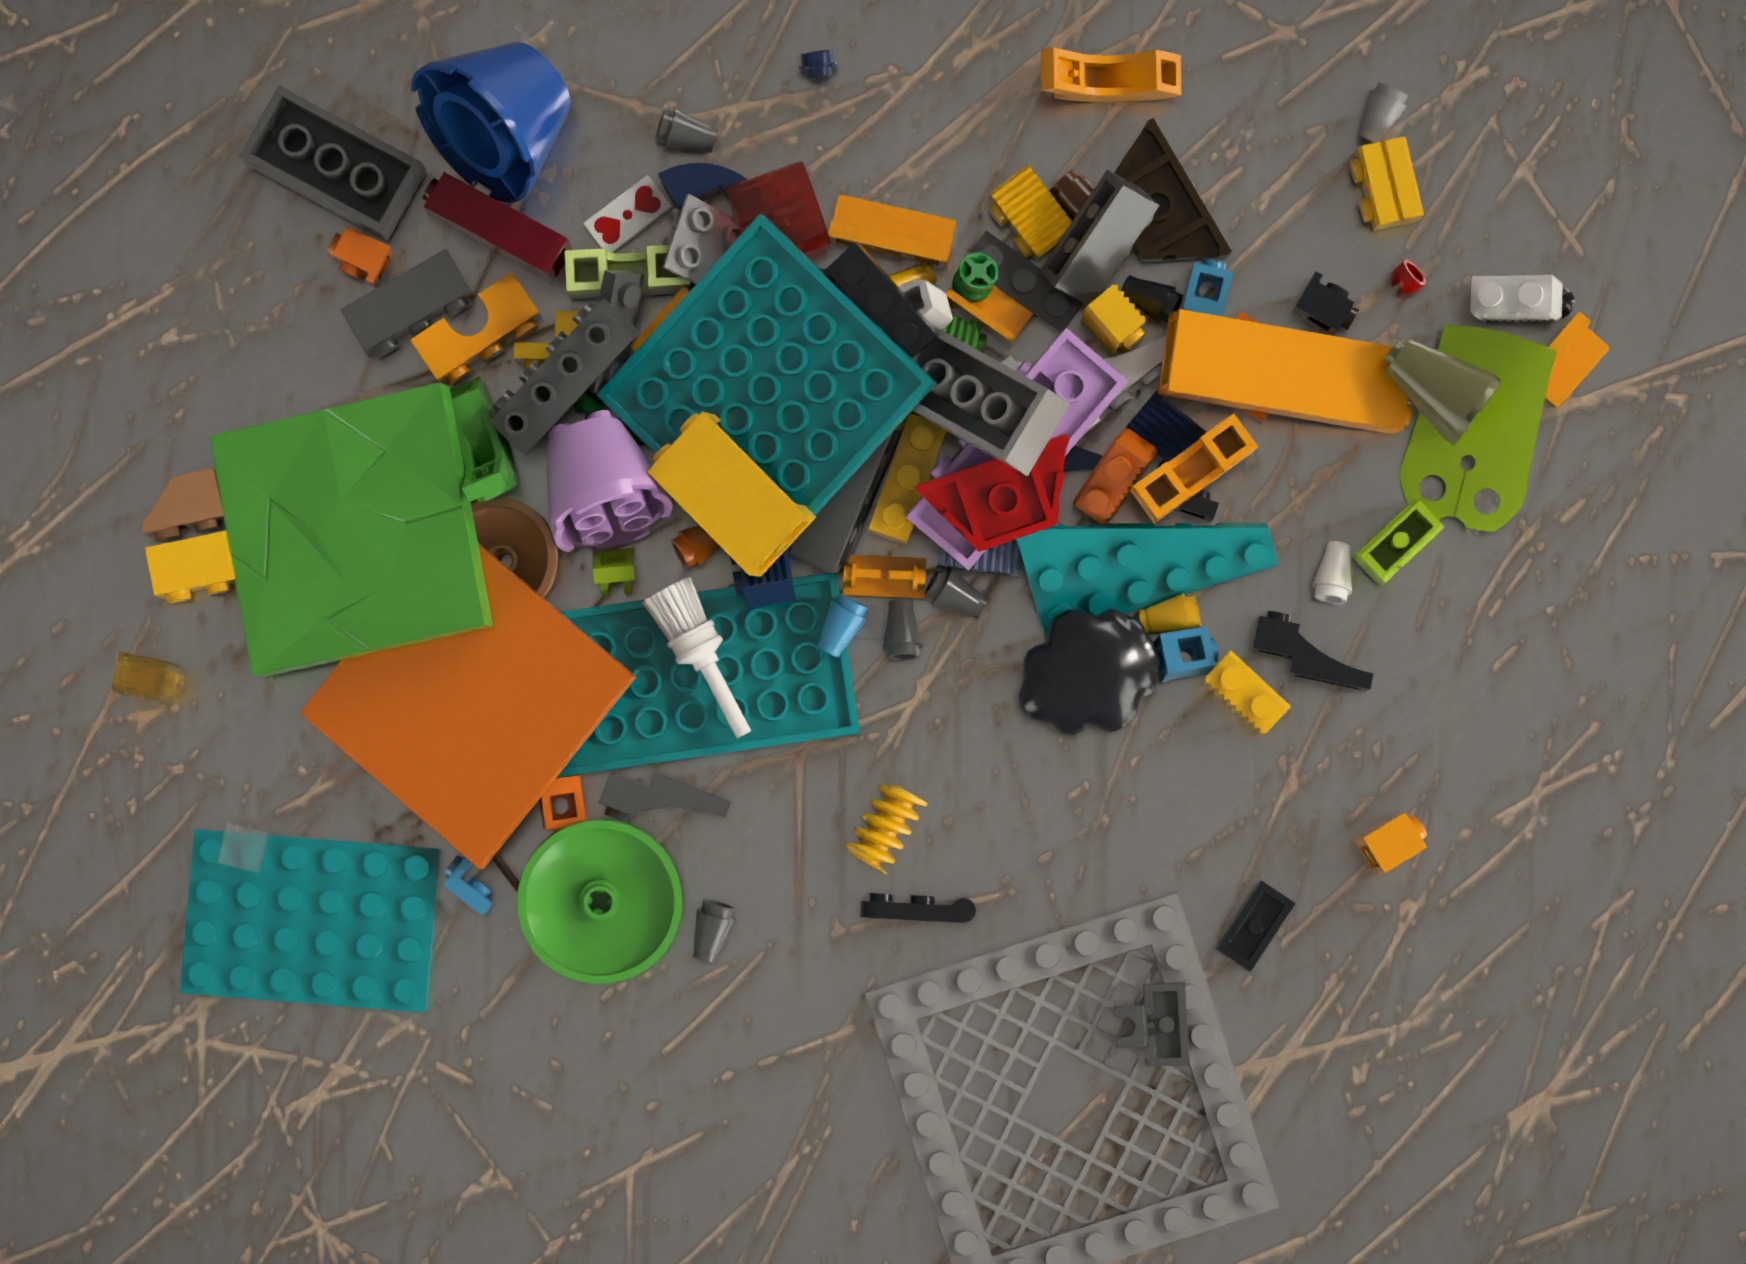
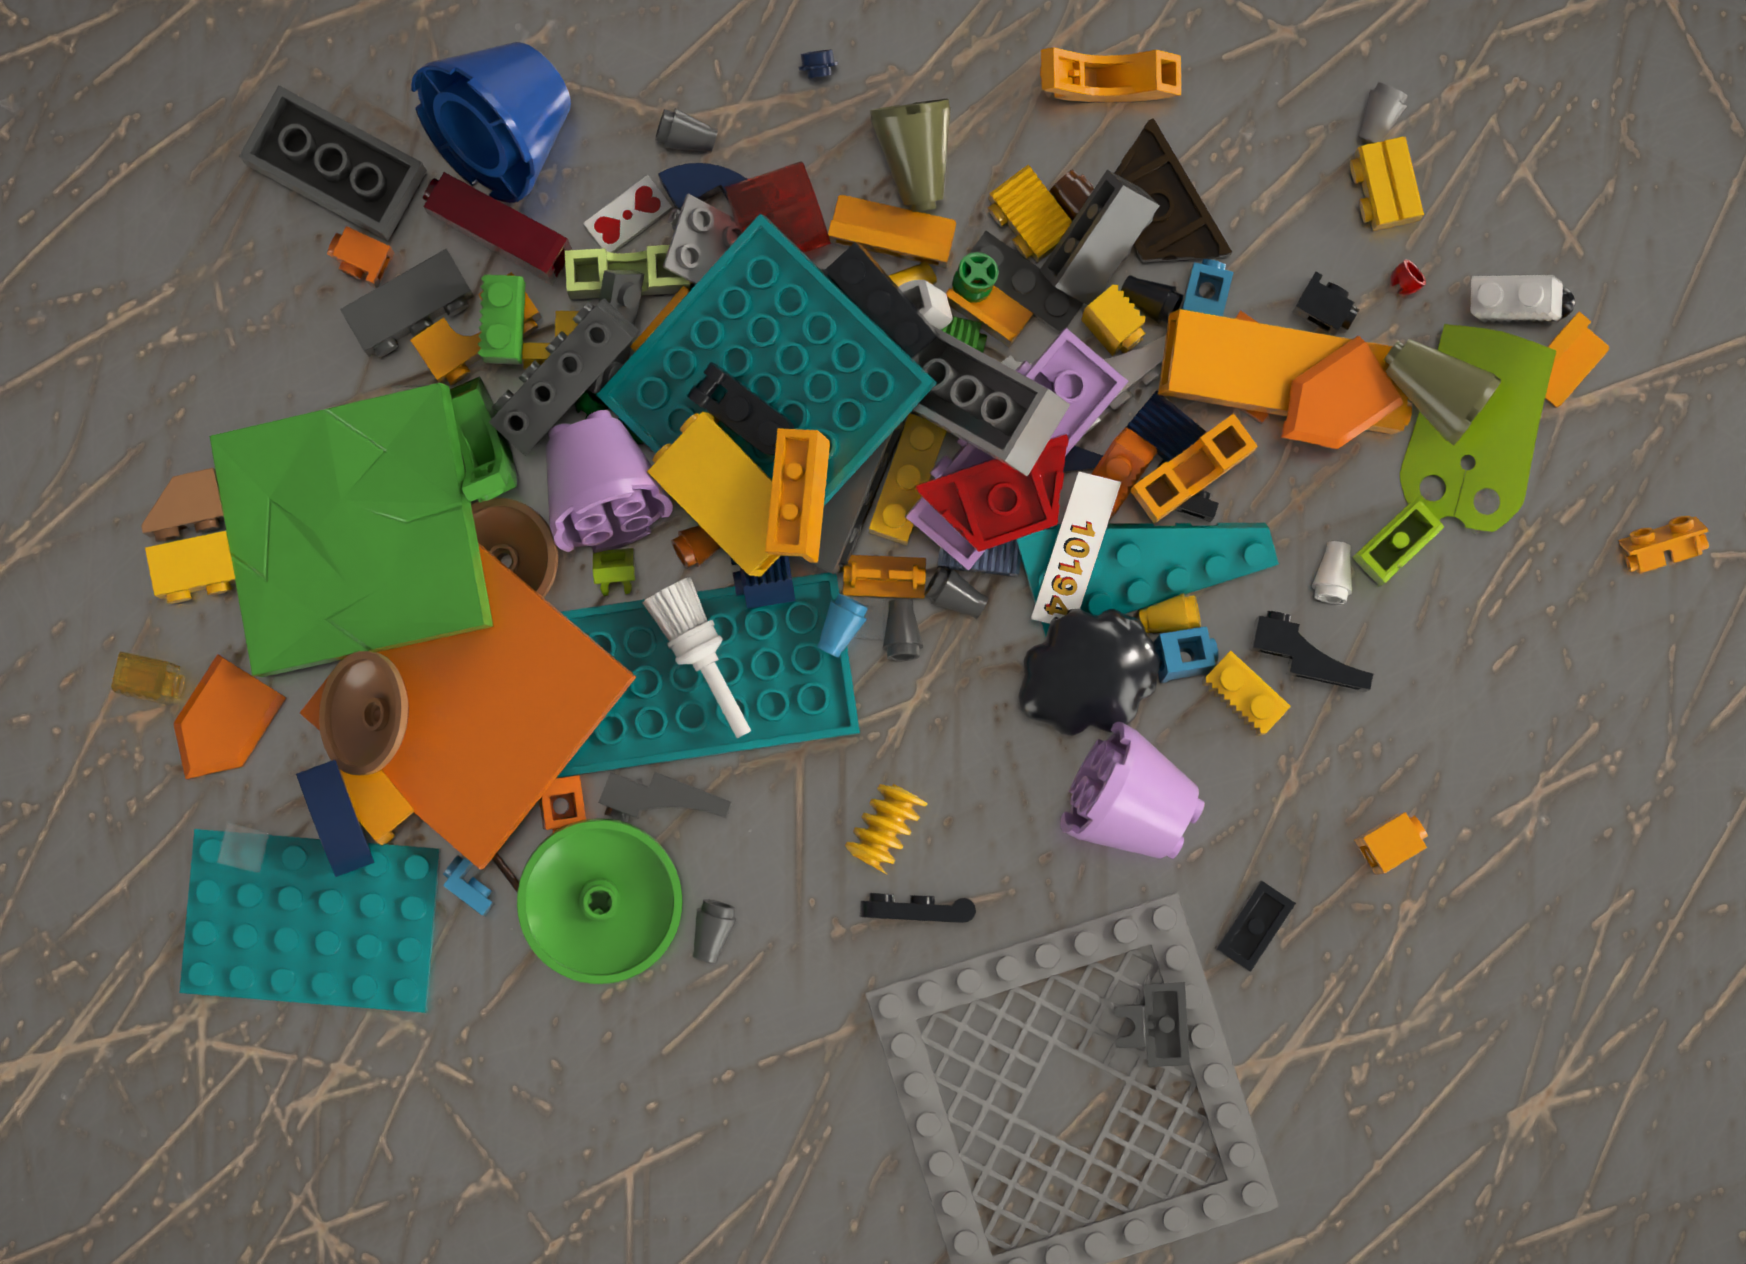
none -> orange tile [173,654,287,780]
none -> dark blue brick [296,760,375,877]
none -> medium nougat dish [319,651,409,775]
none -> light orange panel [340,770,414,846]
none -> bright green brick [477,275,526,365]
none -> black plate [687,362,795,455]
none -> light orange panel [765,428,830,563]
none -> olive cone [870,99,951,212]
none -> white sticker [1031,472,1121,624]
none -> lavender cone [1060,722,1205,859]
none -> orange tile [1281,336,1403,449]
none -> light orange hinge [1618,516,1709,574]

